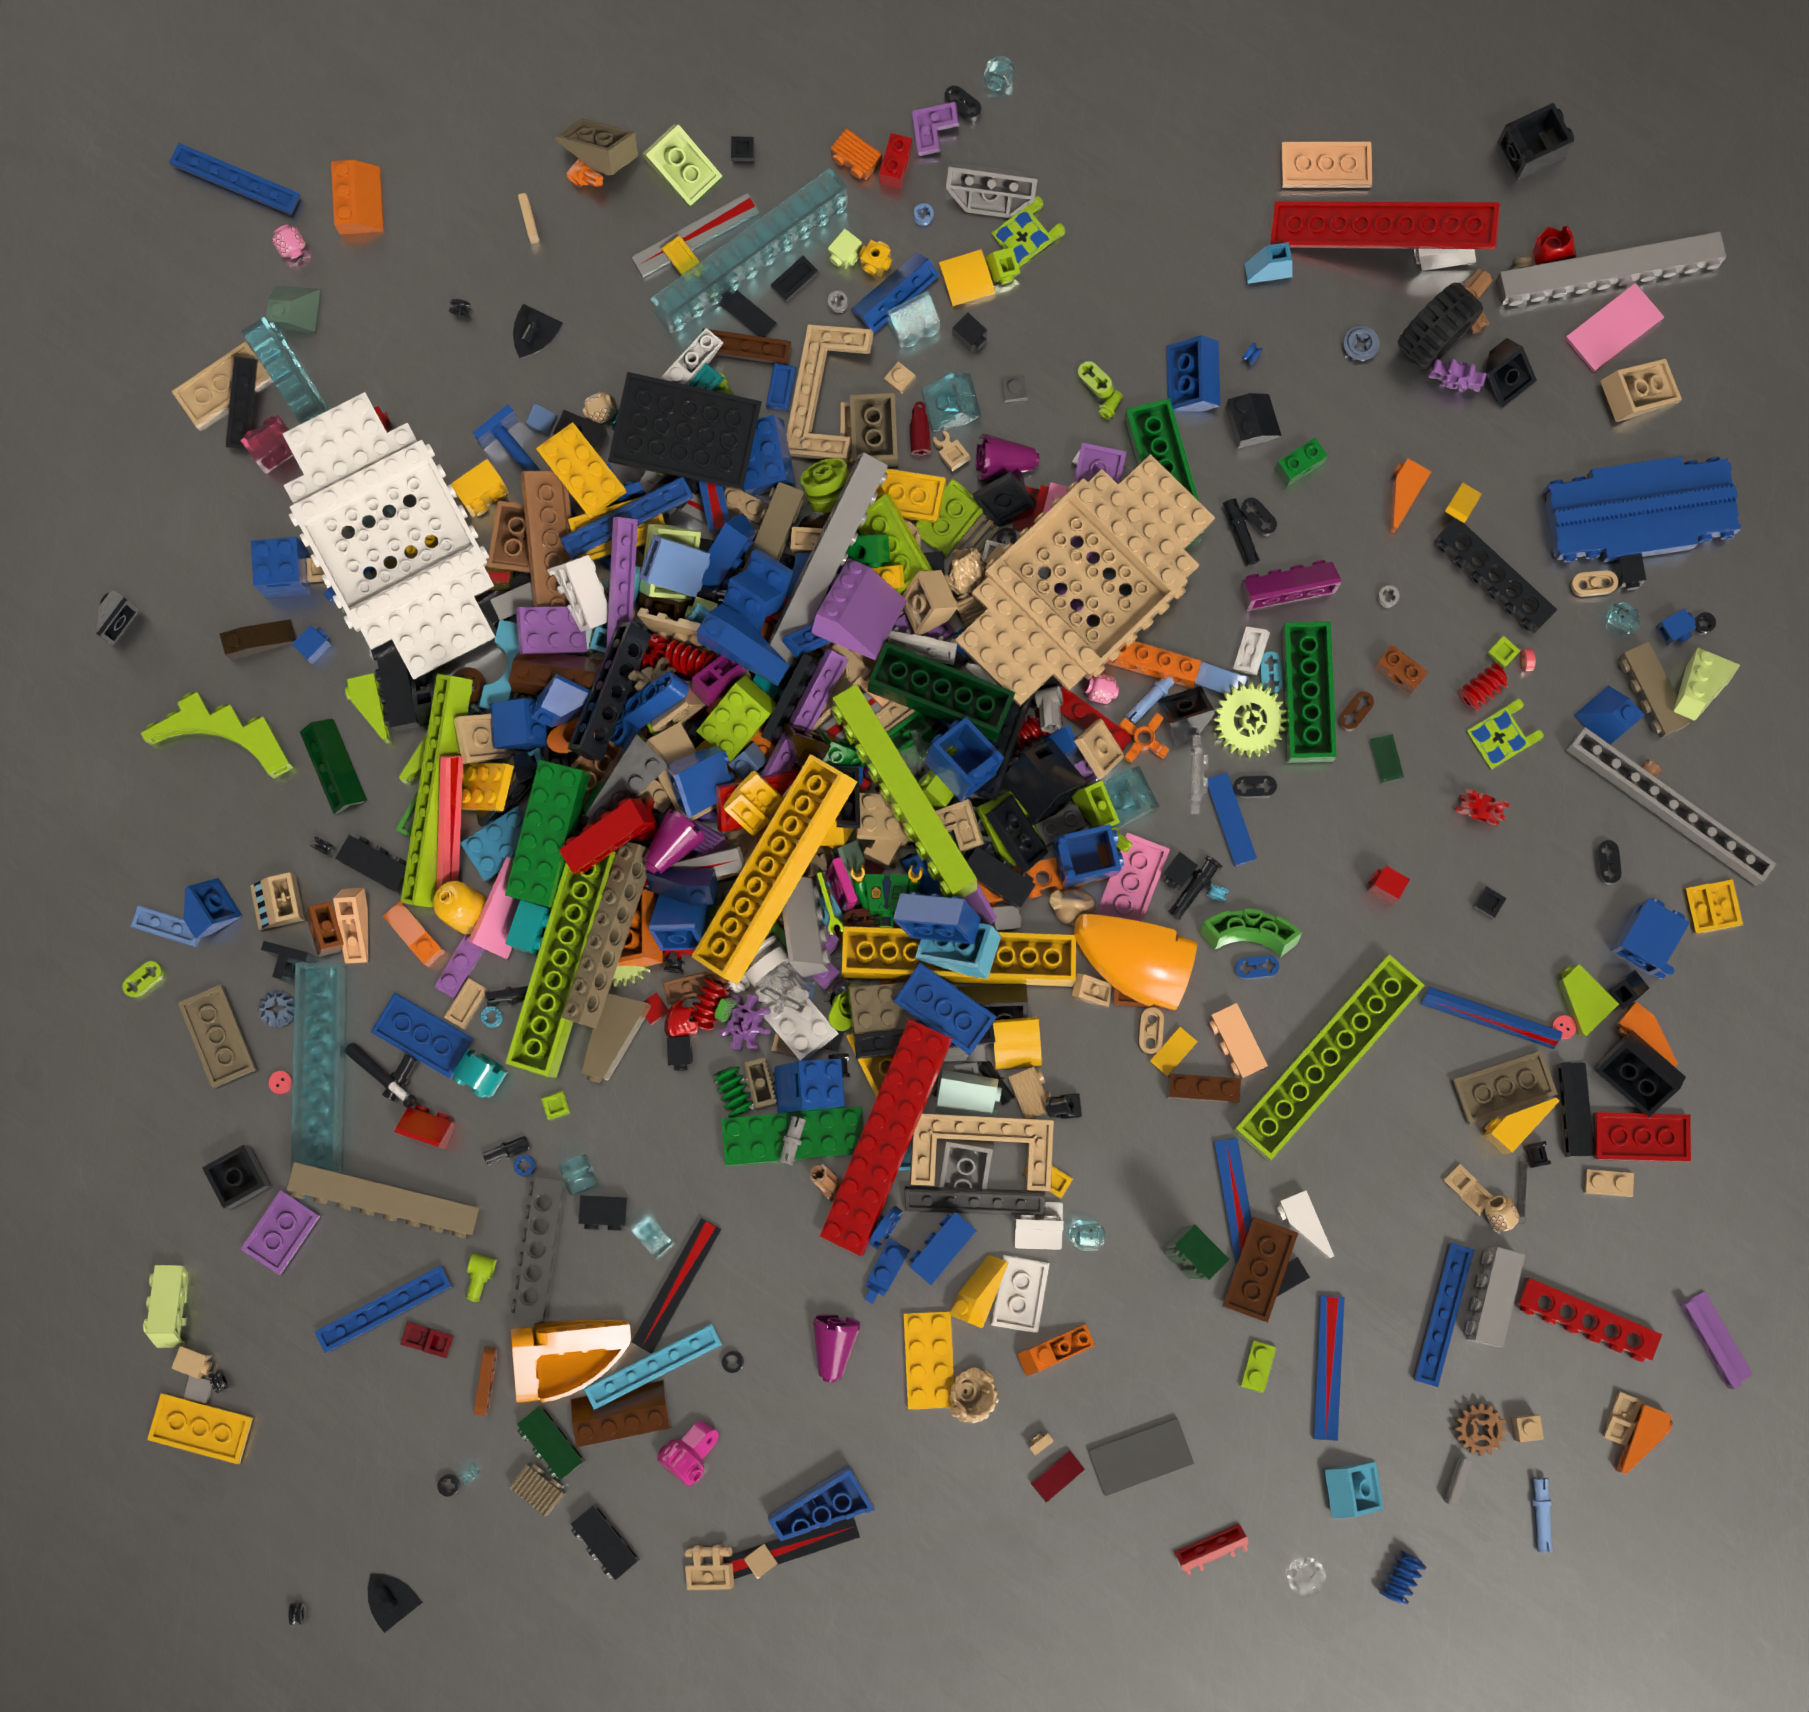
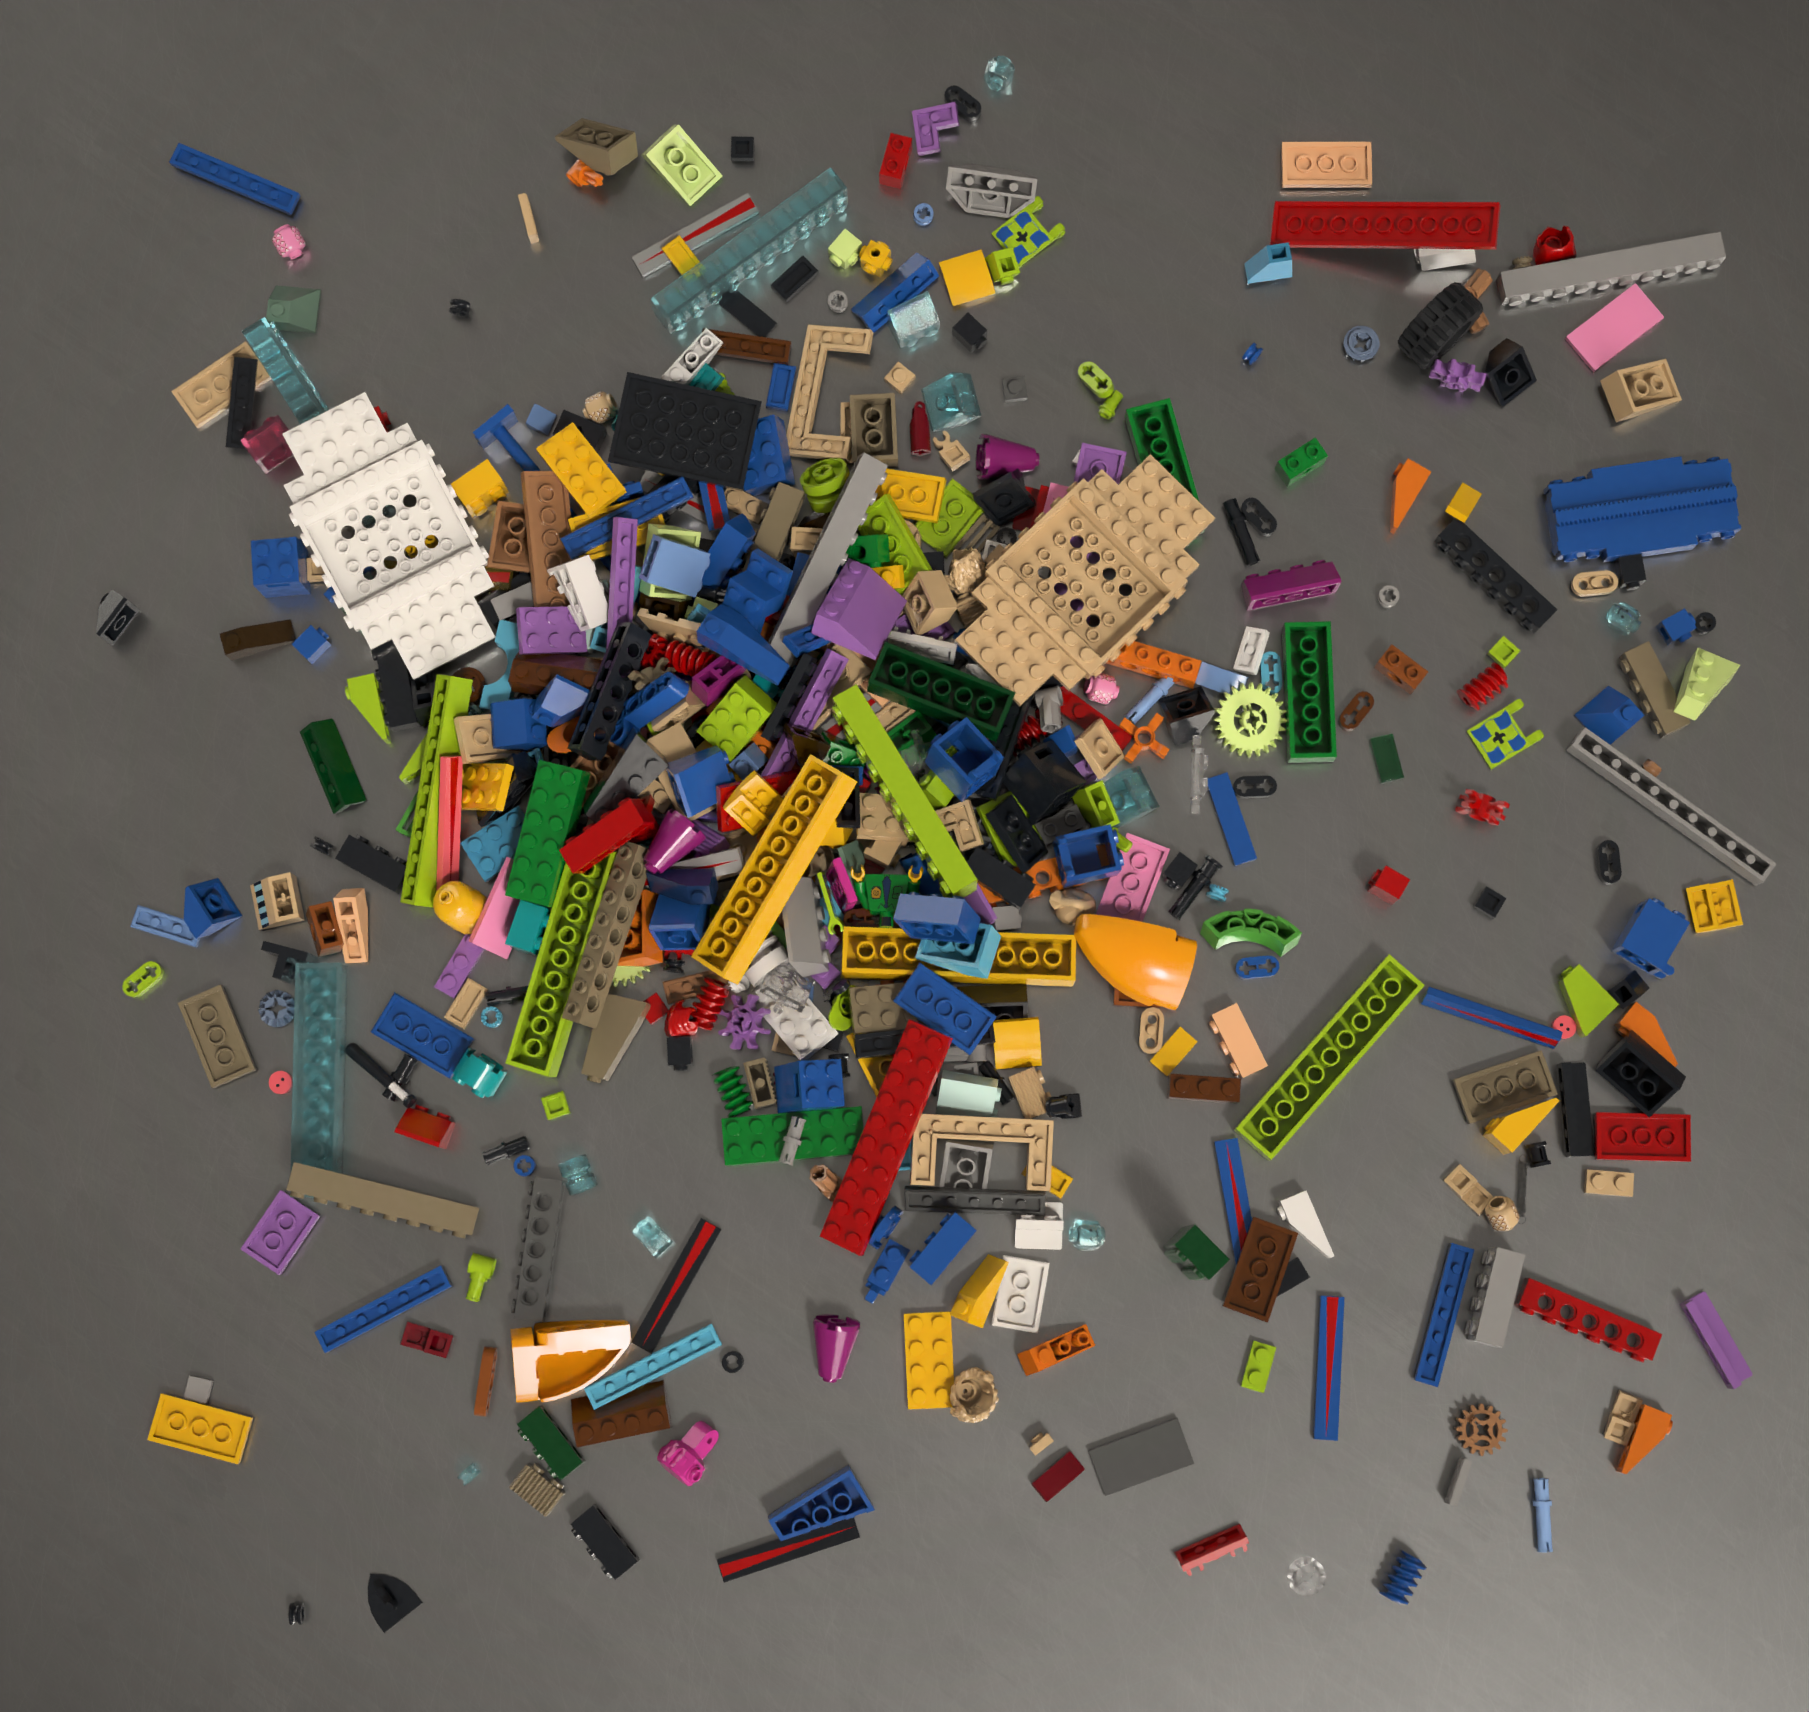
lime arch [141,692,293,778] -> none
yellowish green wedge [143,1265,188,1348] -> none
tan brick [171,1346,212,1379] -> none
black brick [202,1145,271,1210] -> none
black bush [208,1369,229,1393] -> none
orange slope [331,160,384,235] -> none
orange slope [383,901,446,967] -> none
black bush [437,1474,460,1497] -> none
black shield [513,304,563,359] -> none
black brick [578,1195,629,1231] -> none
tan plate [685,1545,734,1590] -> none
bright green tile [715,997,738,1022] -> none
tan slope [744,1544,778,1579] -> none
orange brick [831,128,883,181] -> none
tan slope [1072,973,1113,1007] -> none
blue slope [1167,335,1220,412] -> none
black slope [1226,393,1282,449] -> none
medium azure slope [1325,1462,1384,1518] -> none
black container [1497,103,1574,180] -> none
tan brick [1511,1414,1544,1442] -> none
coral tile [1520,648,1536,672] -> none

